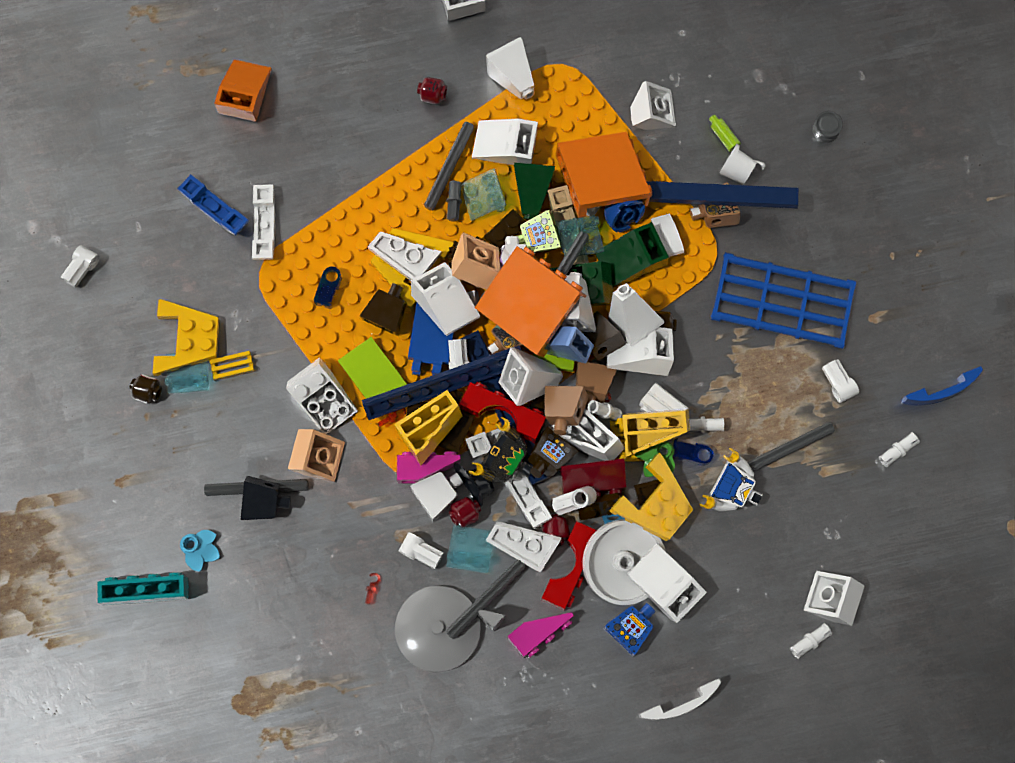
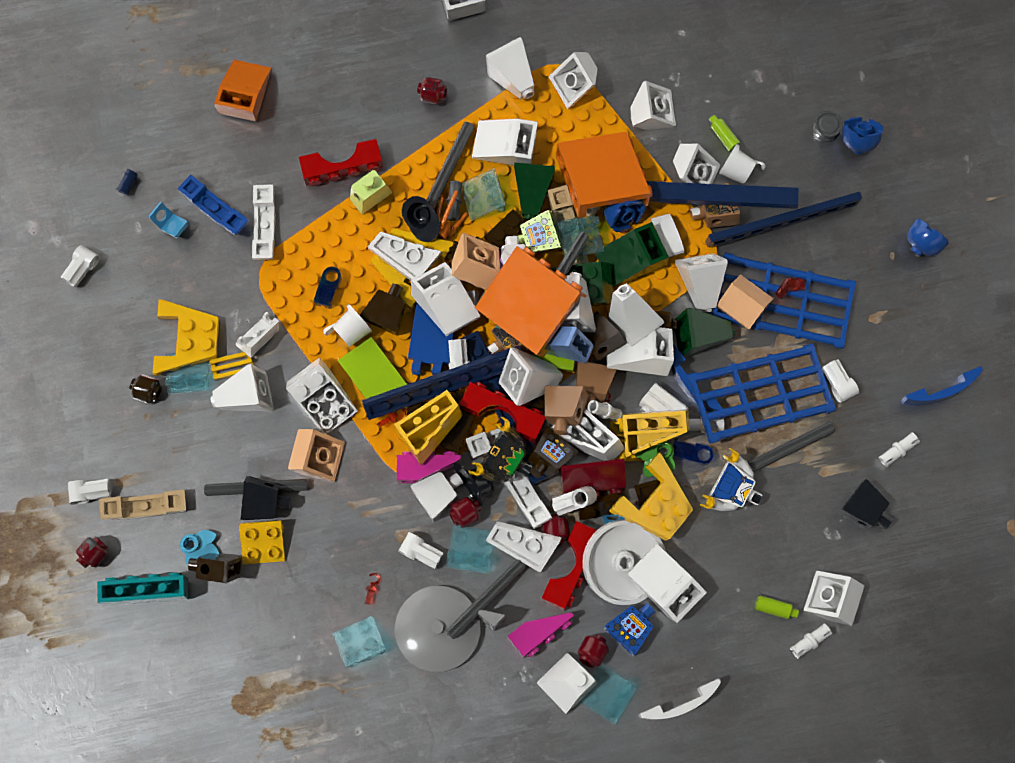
none -> white piece [68,479,112,505]
none -> dark red head [76,536,108,568]
none -> tan slope [99,490,187,520]
none -> dark blue pin [116,169,138,196]
none -> dark azure bracket [148,202,189,238]
none -> dark brown torso [188,553,242,583]
none -> white slope [211,364,274,412]
none -> white hinge [236,312,279,358]
none -> yellow hinge [239,520,285,564]
none -> red arch [299,139,383,186]
none -> white hat [323,304,372,347]
none -> clear light blue hinge [333,616,386,668]
none -> yellowish green torso [350,170,393,215]
none -> black piece [402,196,440,242]
none -> orange plant [436,190,468,240]
none -> white slope [536,653,597,714]
none -> white slope [549,52,597,109]
none -> dark red head [577,634,609,668]
none -> clear light blue hinge [580,665,637,724]
none -> blue slope [671,343,723,413]
none -> white slope [673,143,720,184]
none -> white slope [675,253,728,313]
none -> dark green slope [675,308,735,358]
none -> blue door [687,343,836,444]
none -> dark blue tile [705,192,862,247]
none -> light nougat slope [717,275,774,330]
none -> lime cylinder [755,595,799,619]
none -> clear red arm [775,278,805,299]
none -> black torso [839,479,894,529]
none -> blue cylinder [842,117,883,154]
none -> blue cylinder [907,218,949,257]

